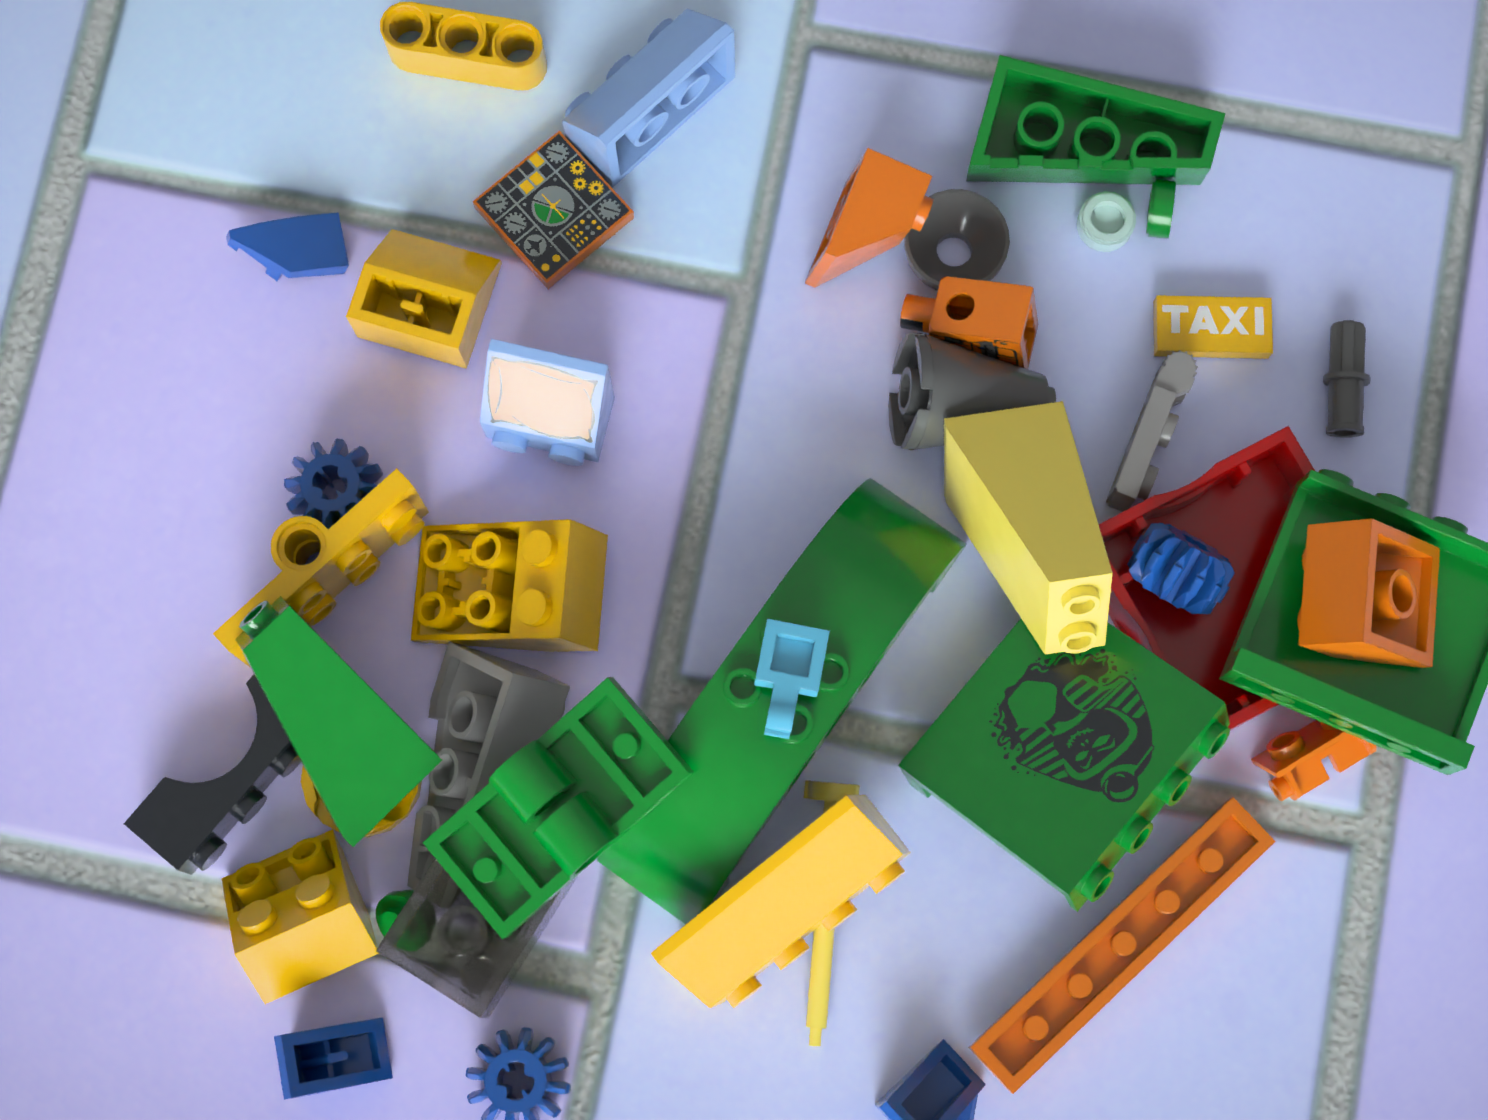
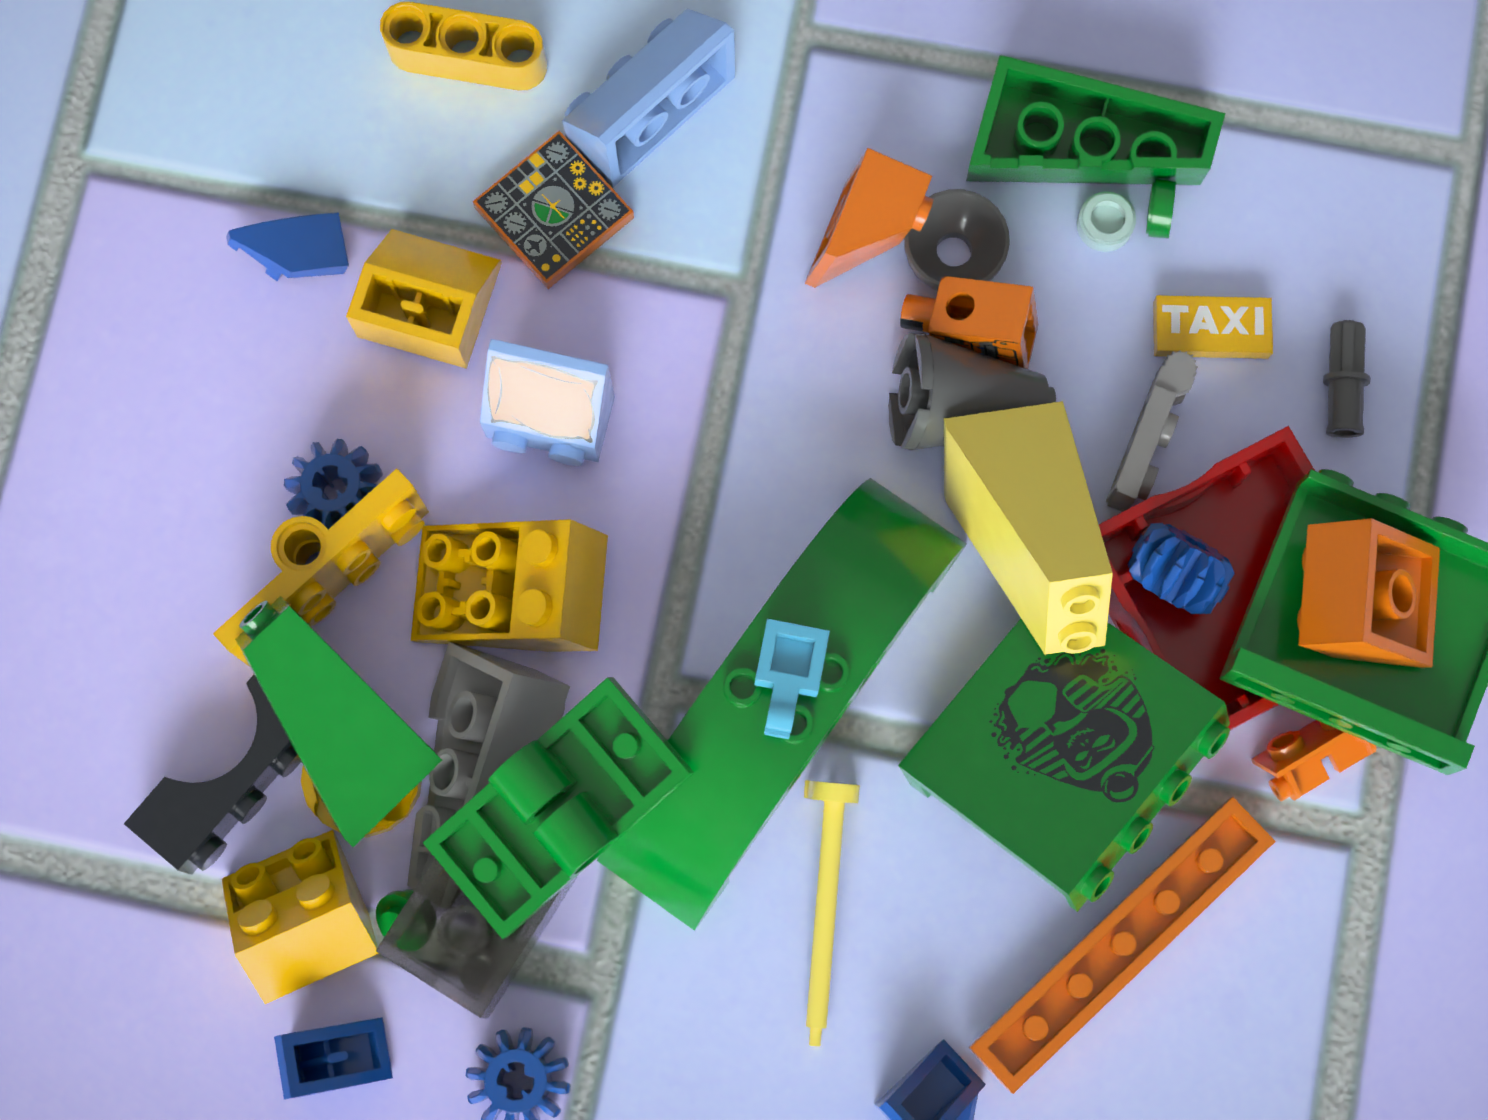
yellow slope [651,794,911,1008] -> none

